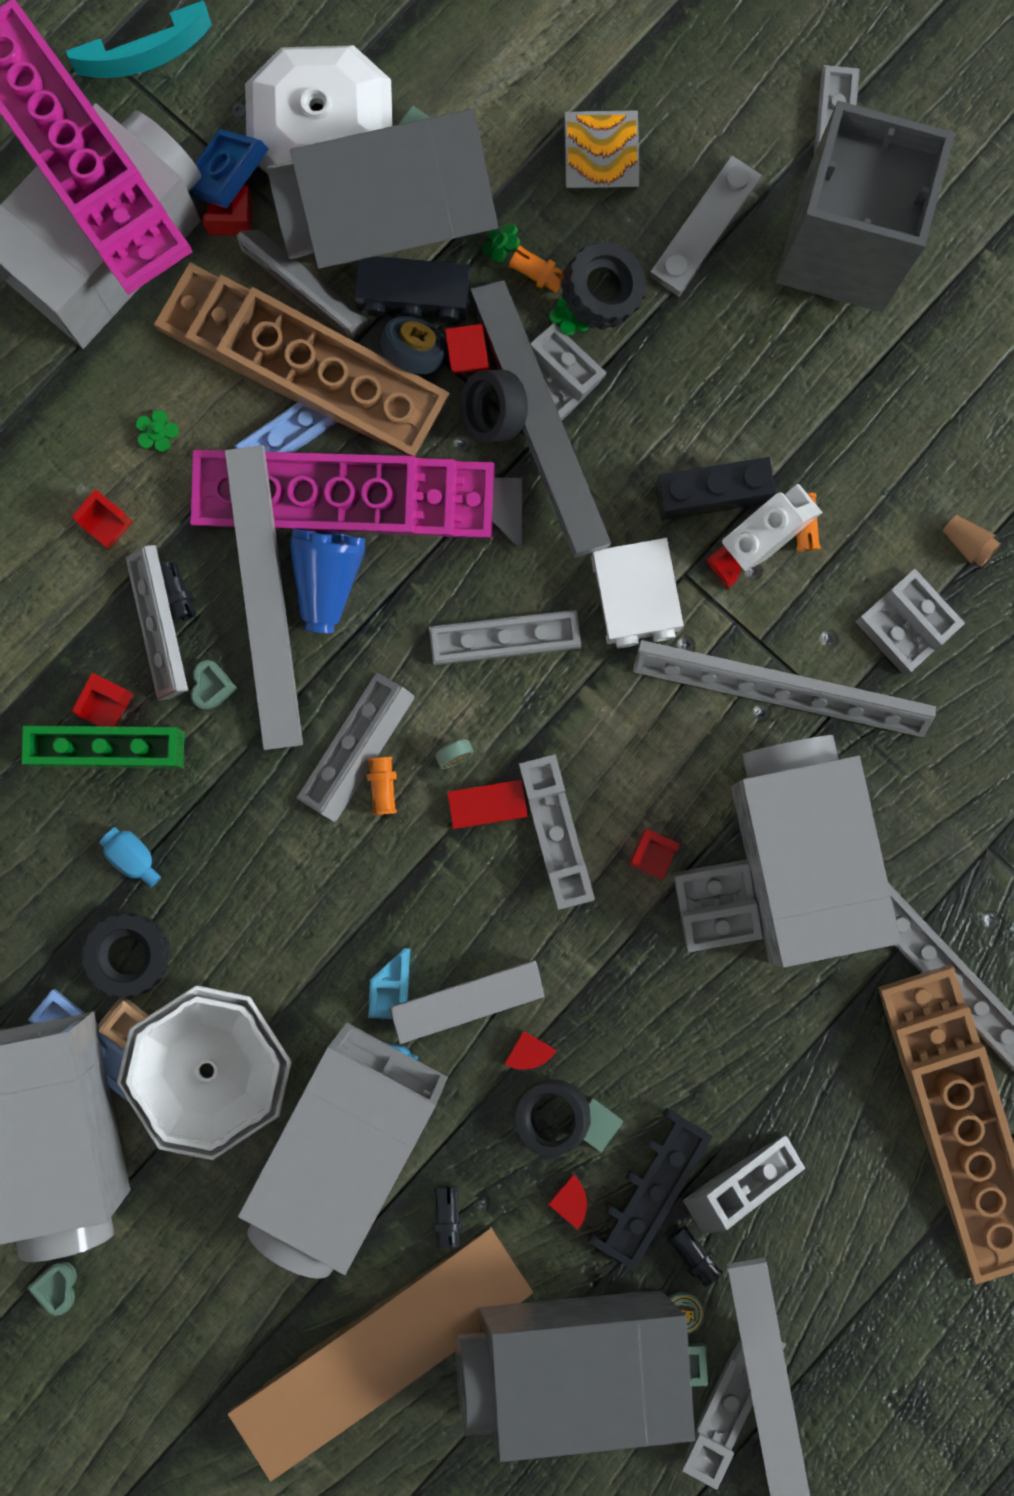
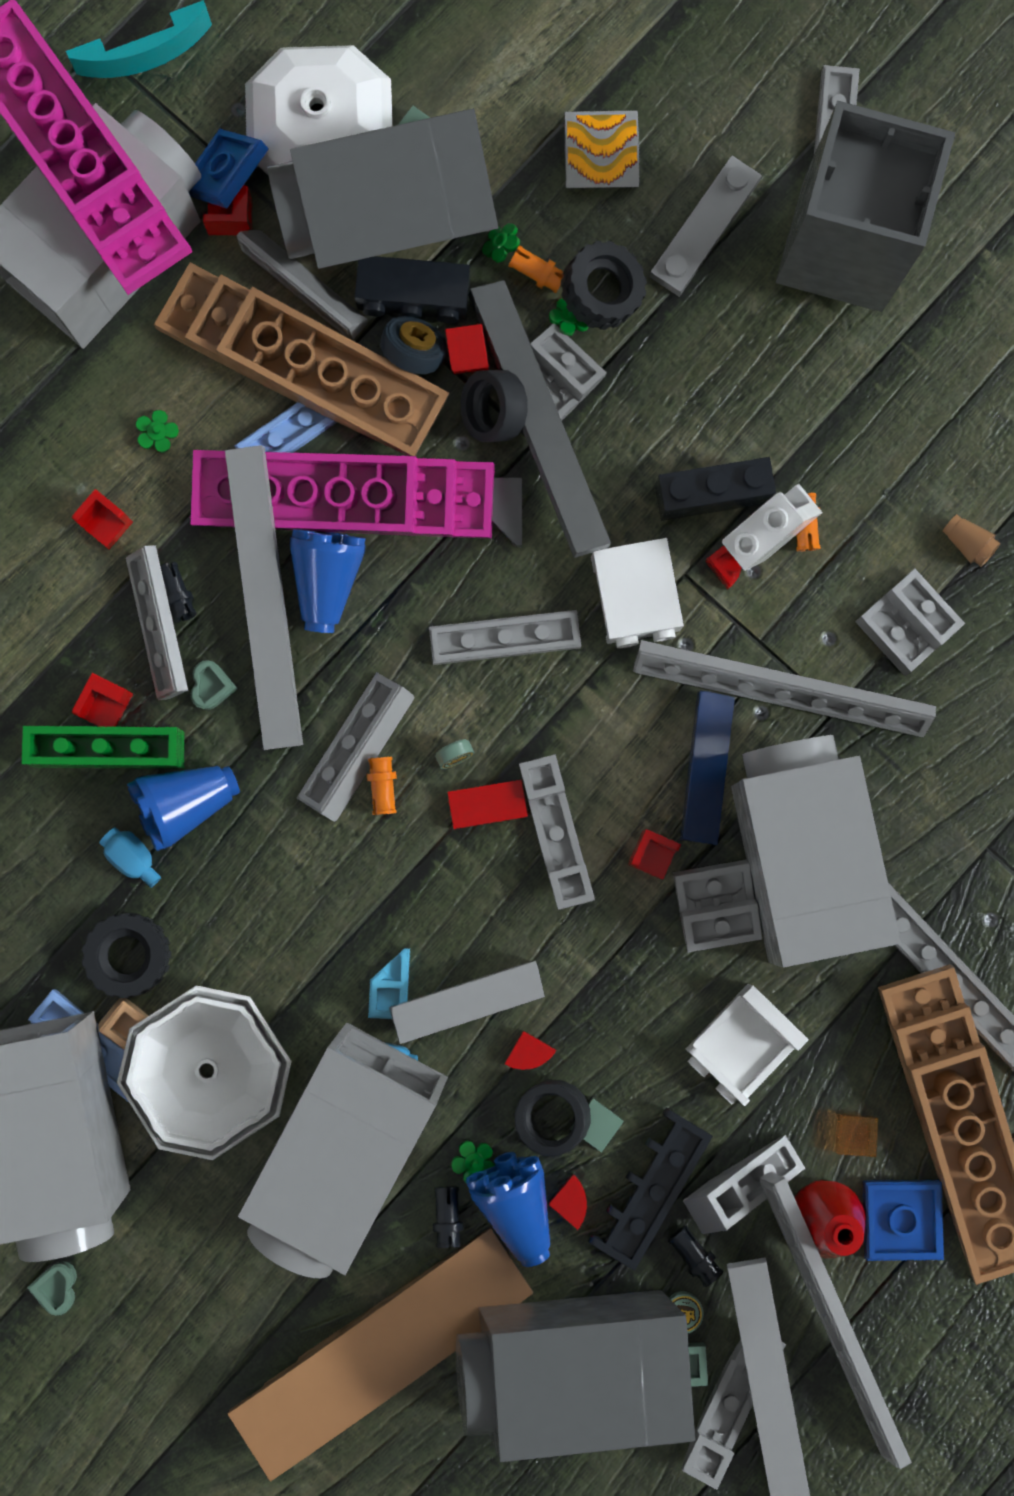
none -> blue cone [127,766,240,851]
none -> green plant [451,1141,495,1184]
none -> blue cone [466,1152,550,1267]
none -> dark blue slope [680,690,735,845]
none -> white panel [686,984,809,1106]
none -> light grey tile [759,1172,912,1469]
none -> red cone [794,1180,866,1258]
none -> clear orange tile [835,1114,878,1157]
none -> blue tile [863,1180,944,1261]

